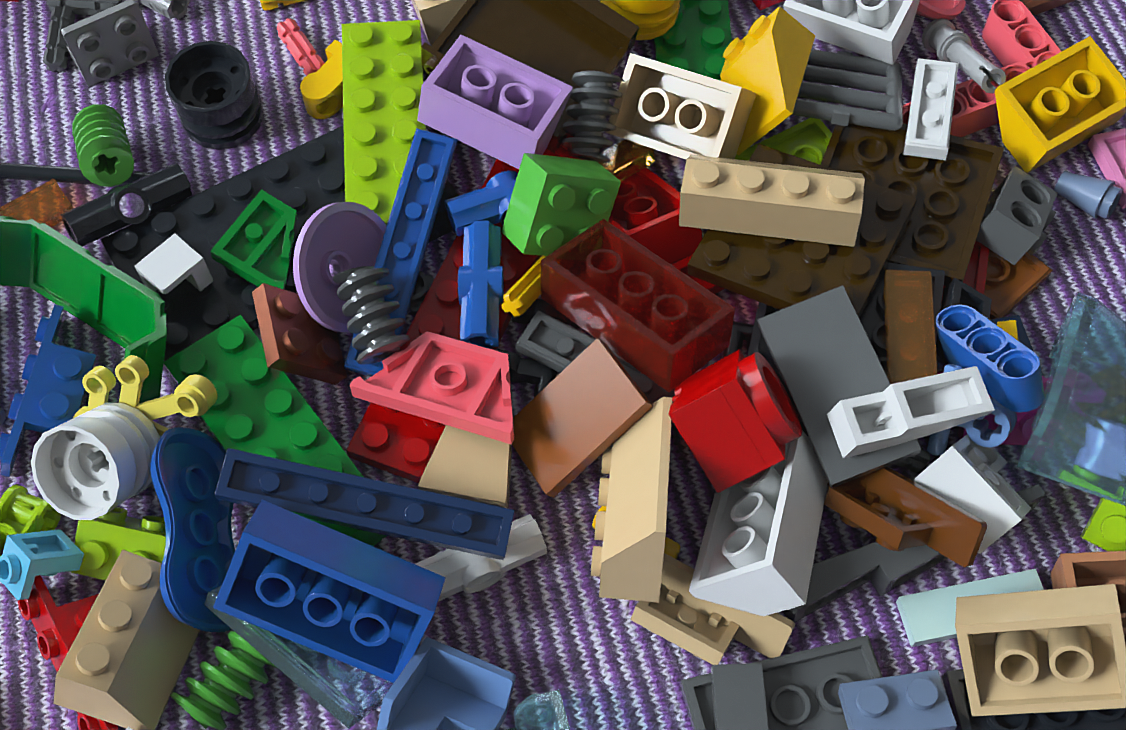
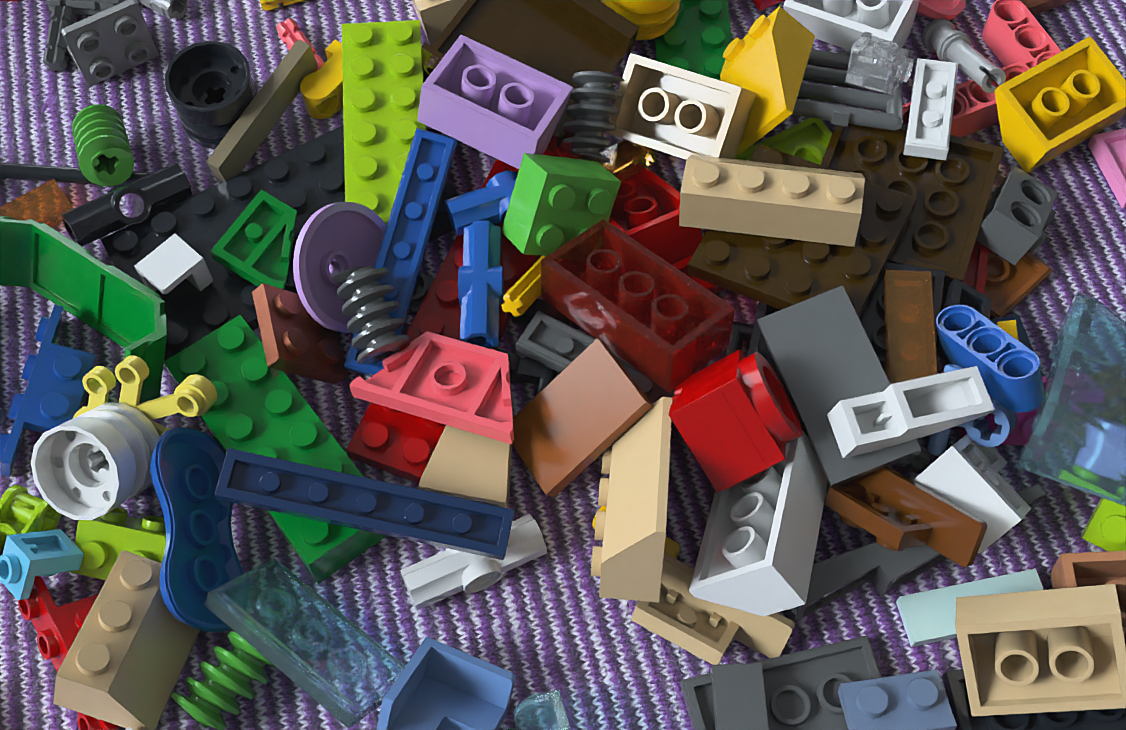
blue brick [213,499,446,683] -> none
sand blue cone [1054,170,1123,219] -> none
none -> dark tan tile [207,39,318,183]
none -> clear brick [845,31,914,95]

